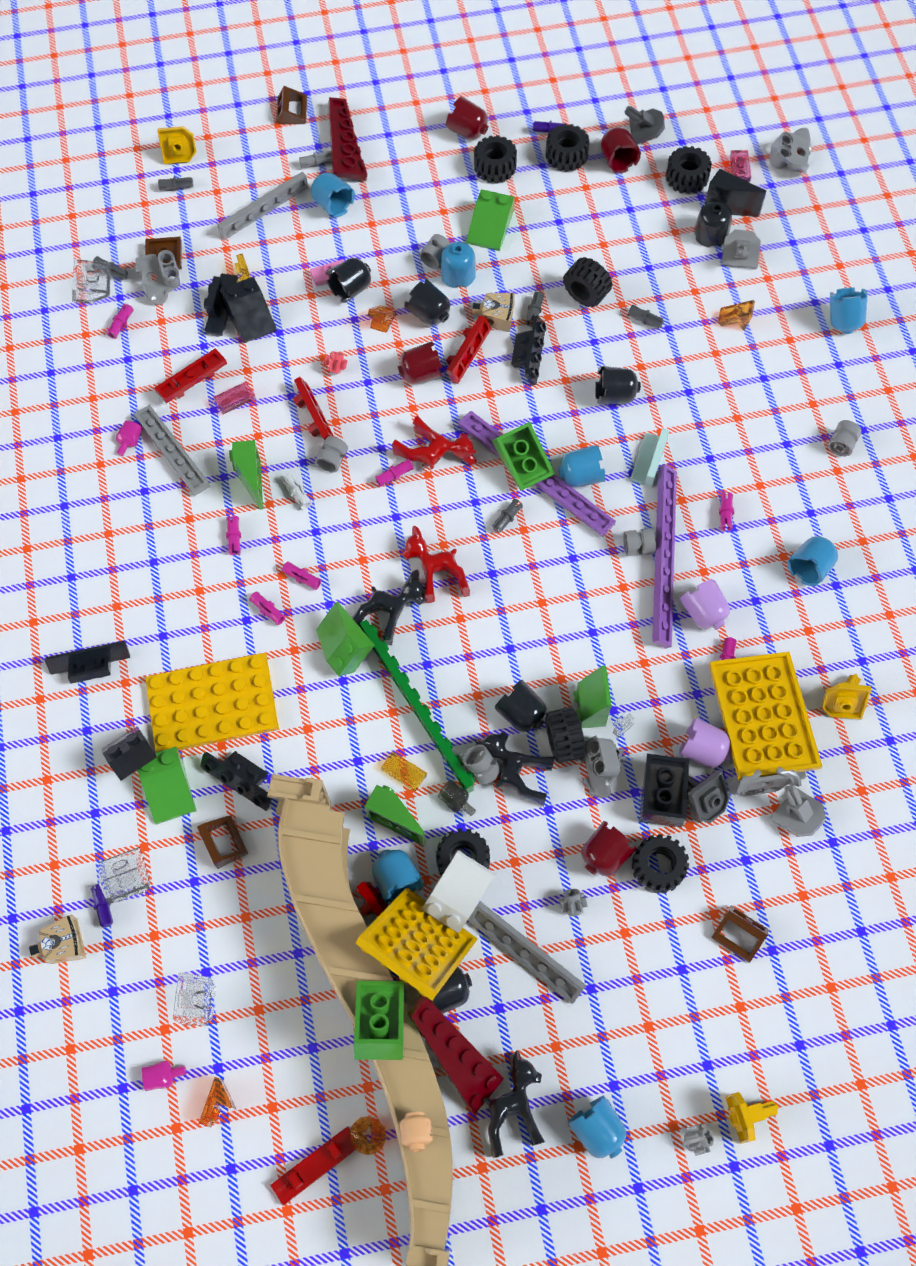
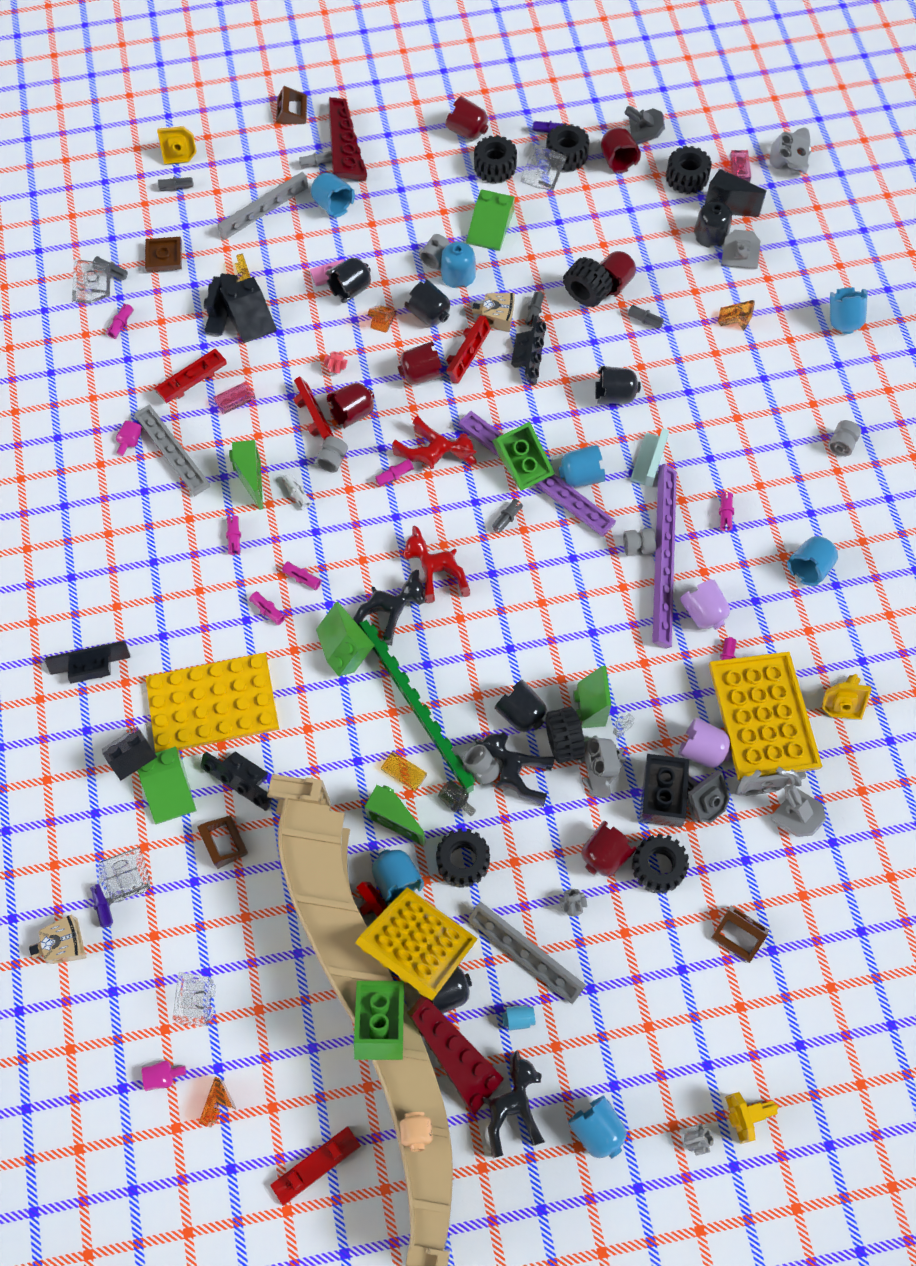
light grey piece [135,250,180,305] -> none
clear orange gear [350,1115,387,1155] -> none
white slope [421,850,496,933] -> none
none -> dark red cylinder [327,383,374,429]
none -> medium azure brick [502,1005,536,1031]
none -> clear slope [520,143,567,190]
none -> dark red cylinder [599,251,636,297]

